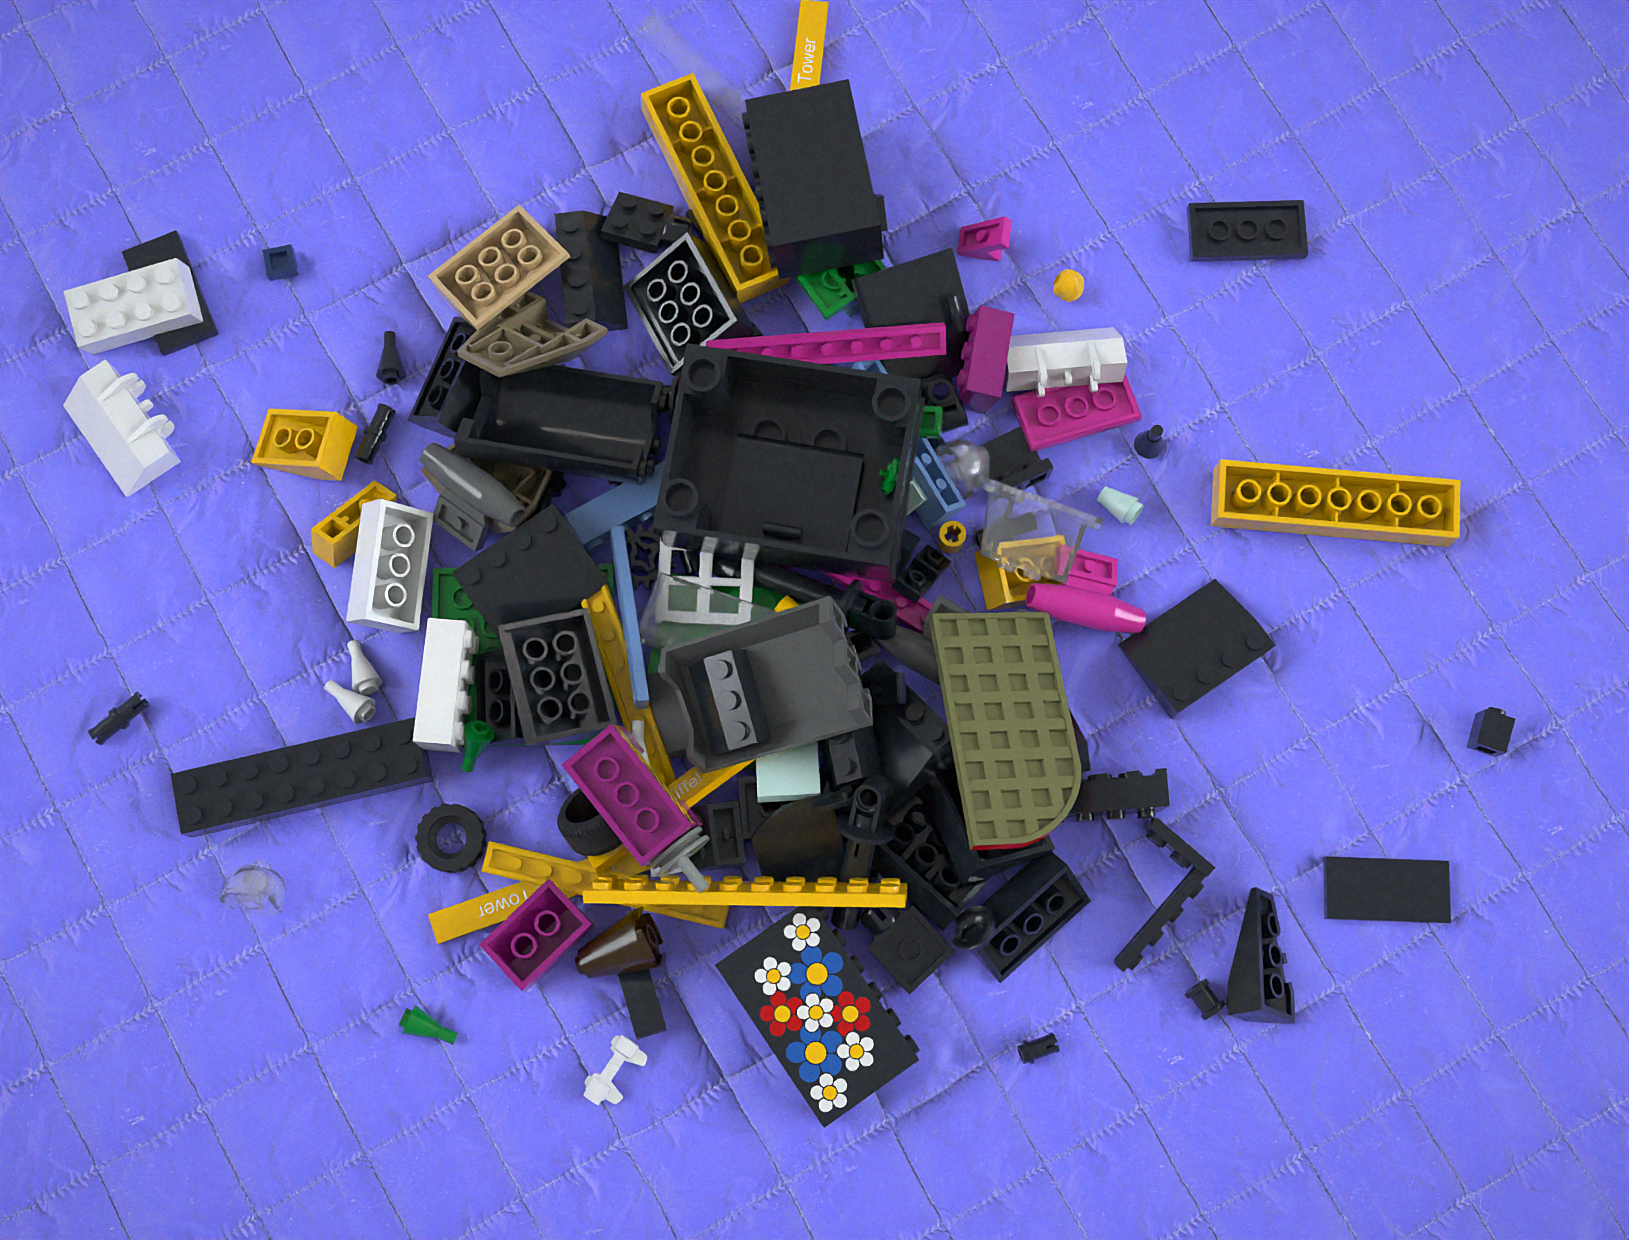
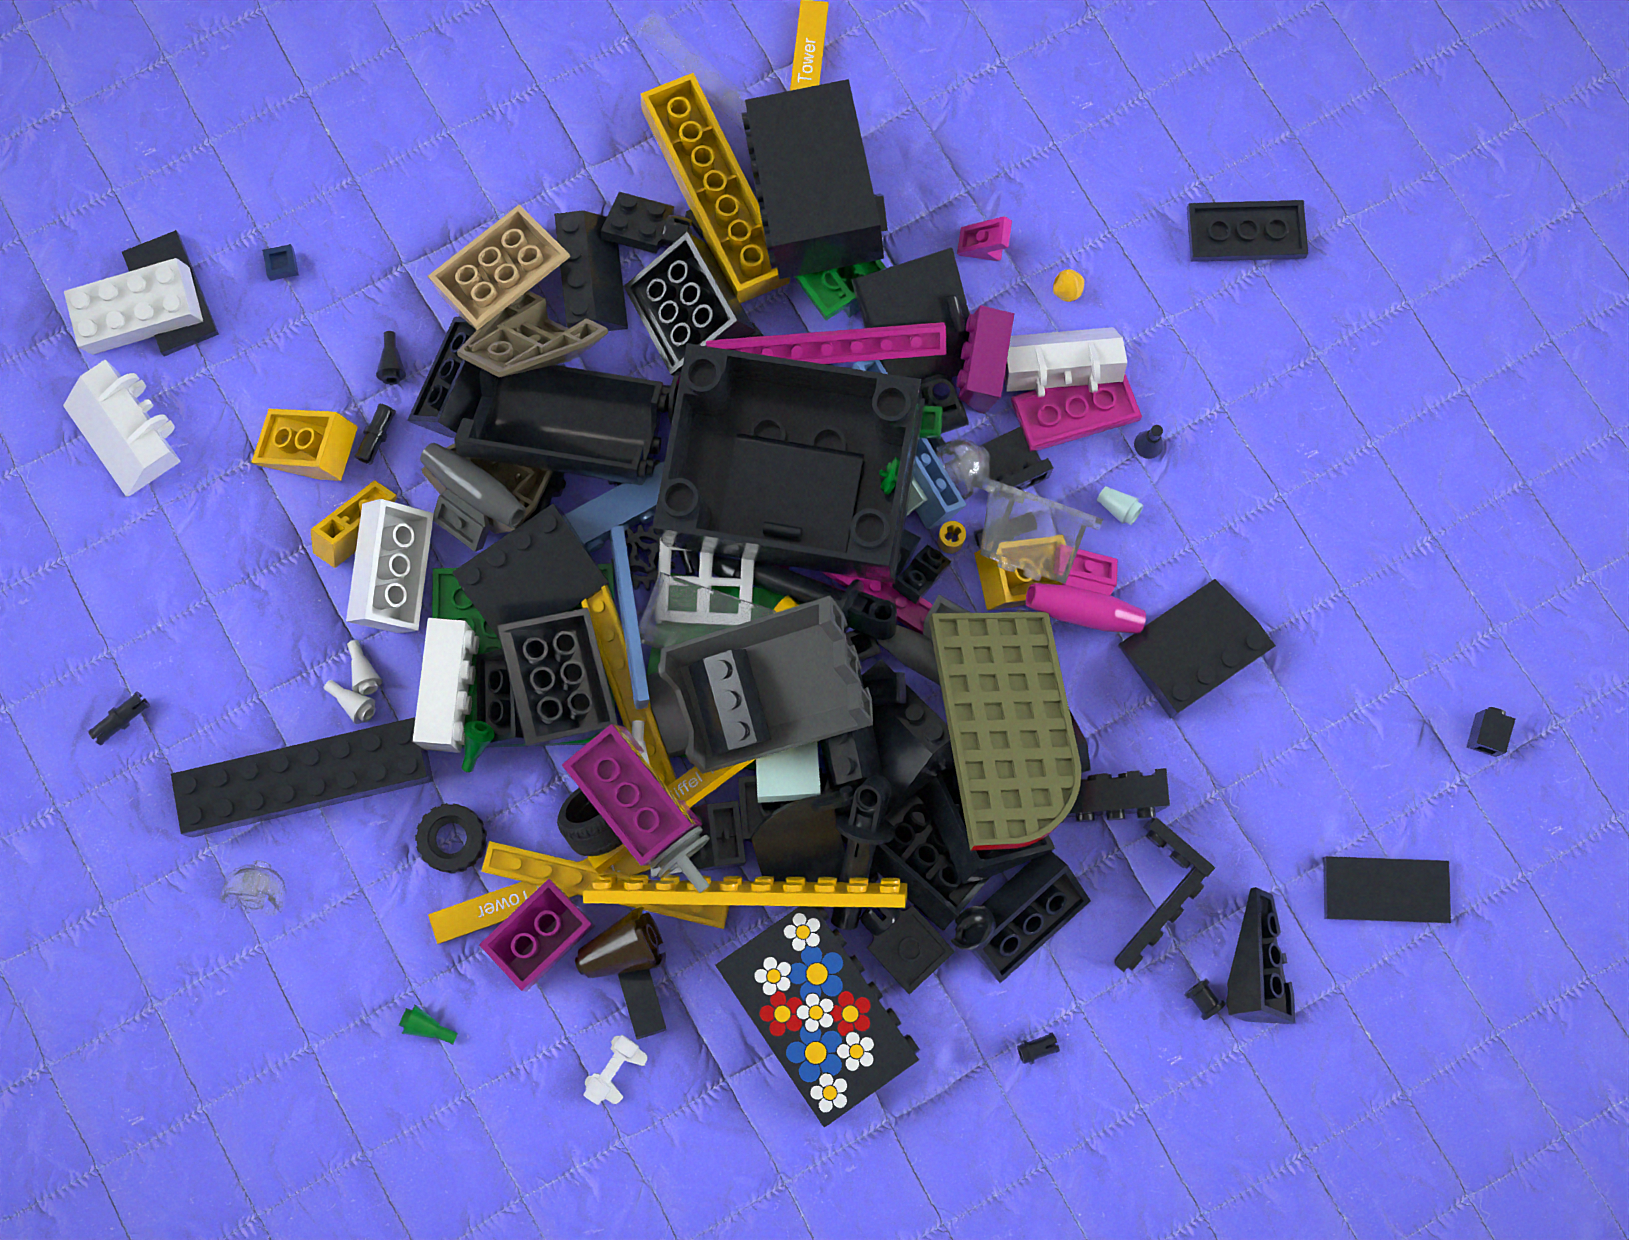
yellow brick [1210,459,1461,547] -> none

